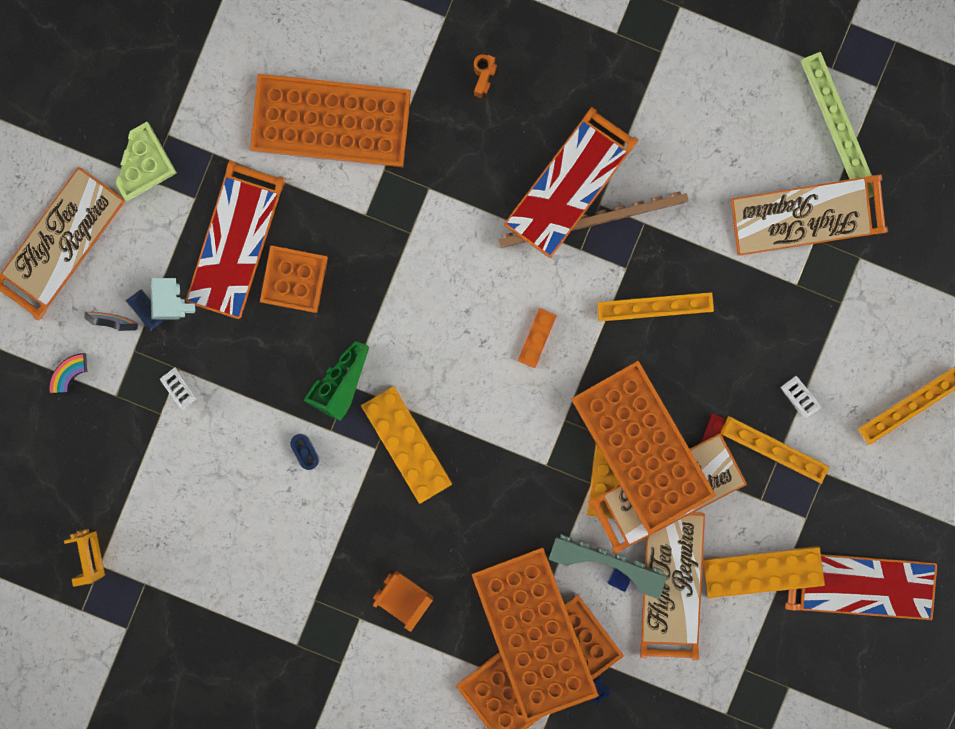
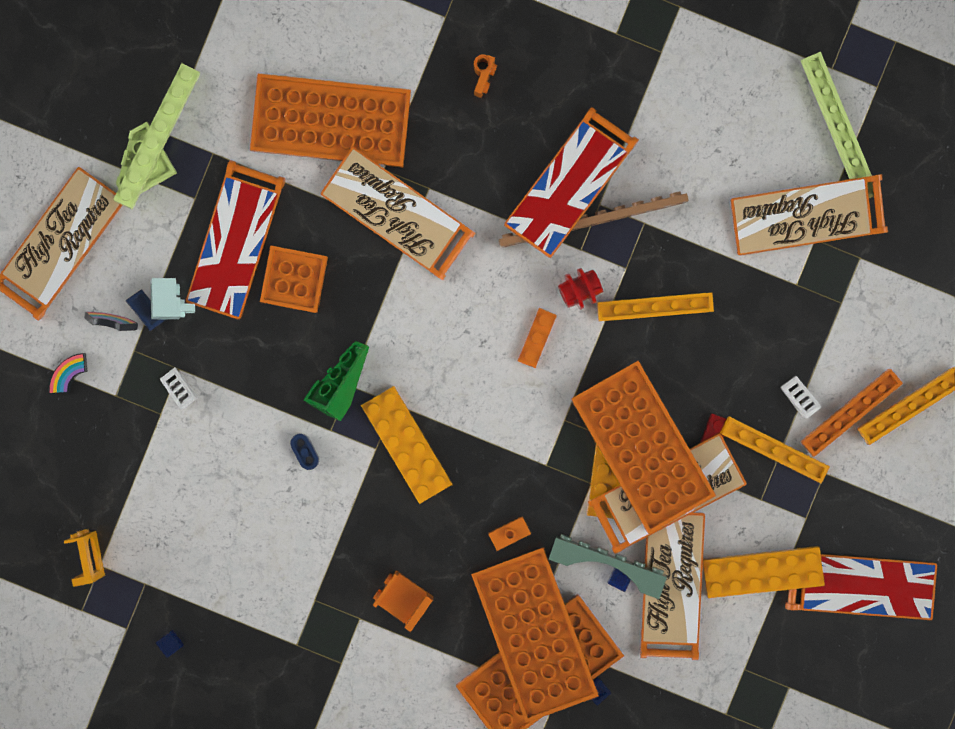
none -> yellowish green plate [113,63,200,210]
none -> clear blue tile [156,630,183,658]
none -> flag [321,147,476,280]
none -> orange plate [488,516,531,551]
none -> red piece [558,268,603,310]
none -> orange plate [800,369,903,457]

